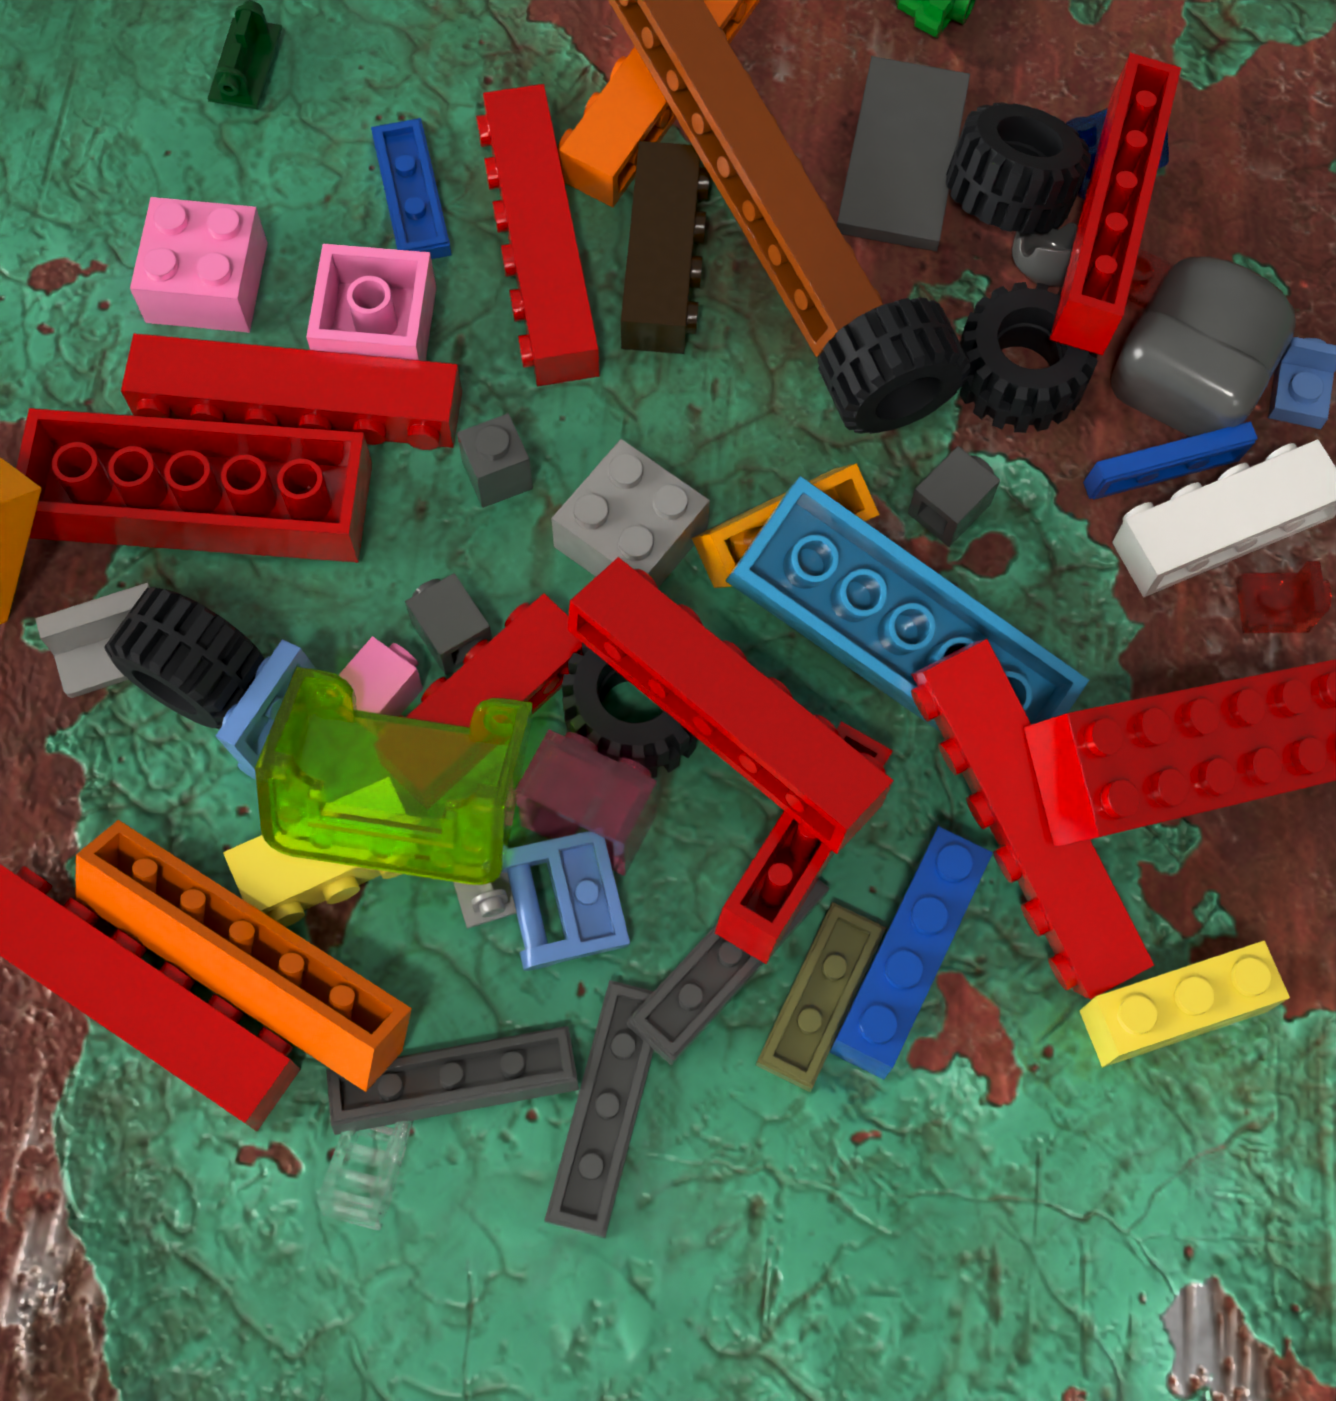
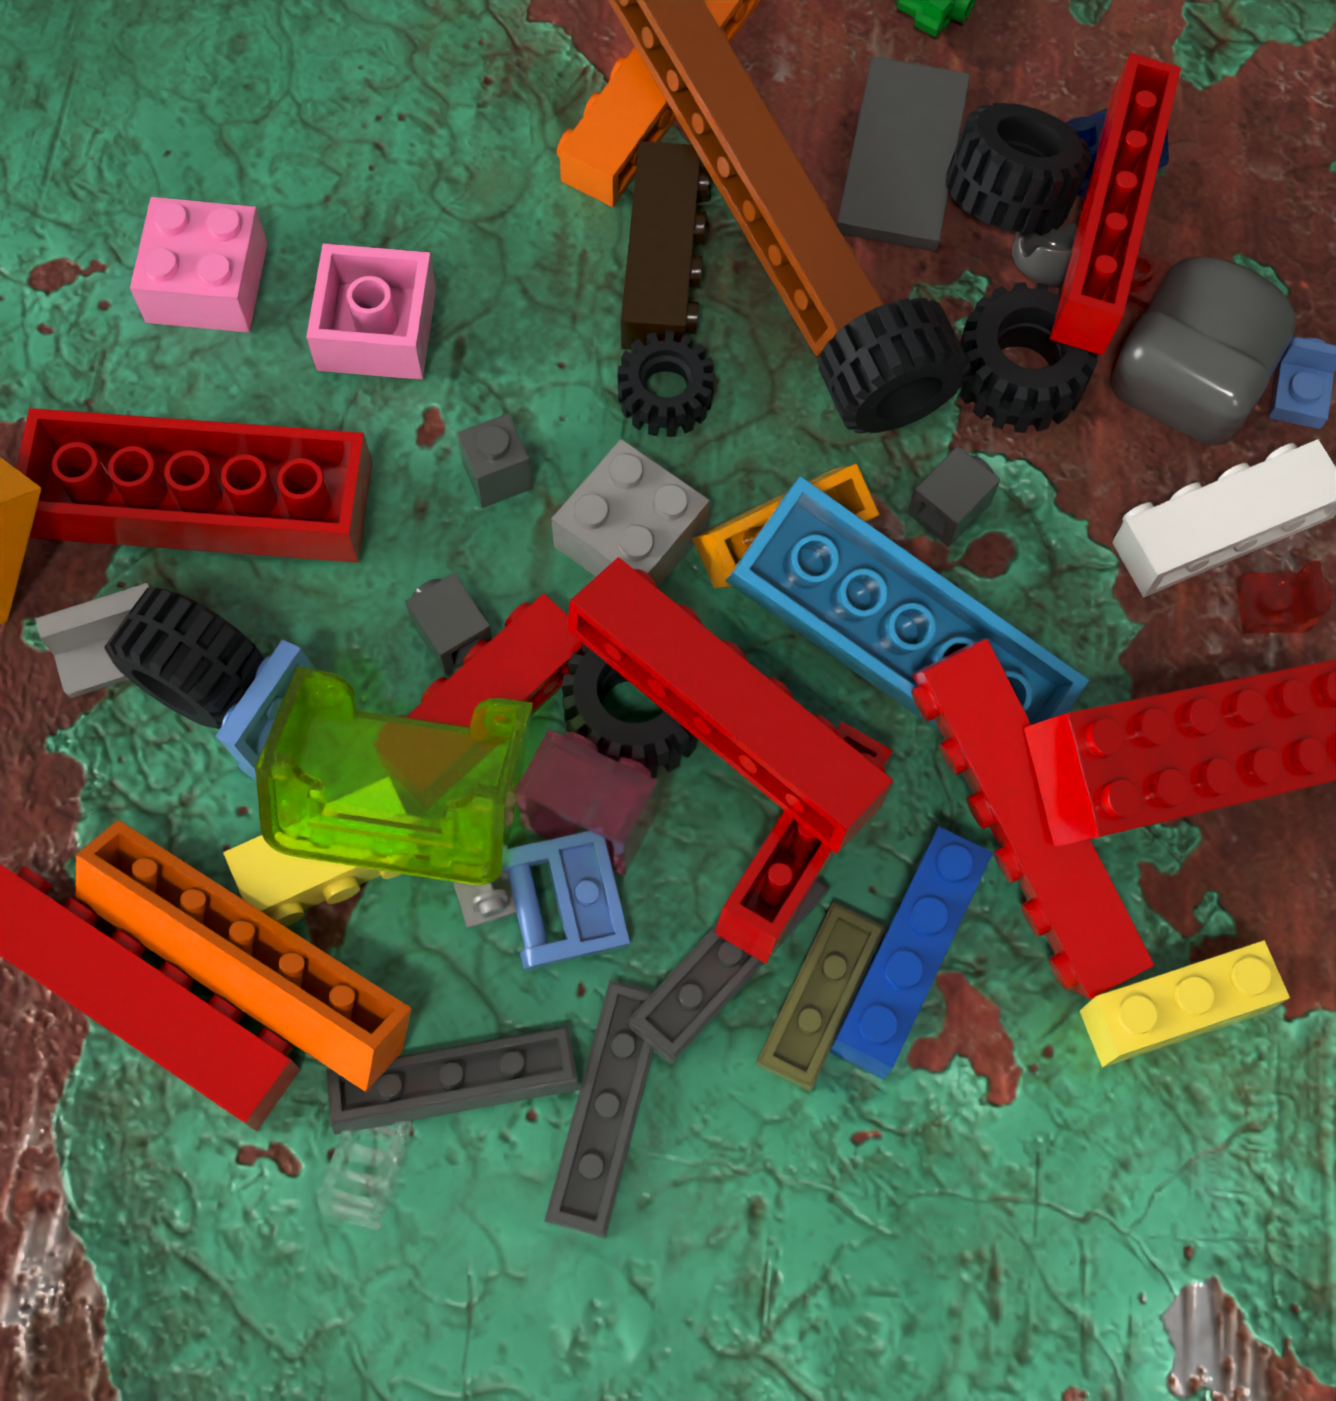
red brick [121,333,462,450] -> none
dark green hinge [207,0,282,109] -> none
bright pink brick [328,636,423,738] -> none
blue tile [371,118,452,259] -> none
red brick [476,84,600,387] -> none
blue tile [1083,421,1258,500] -> none
none -> black tyre [617,331,715,437]

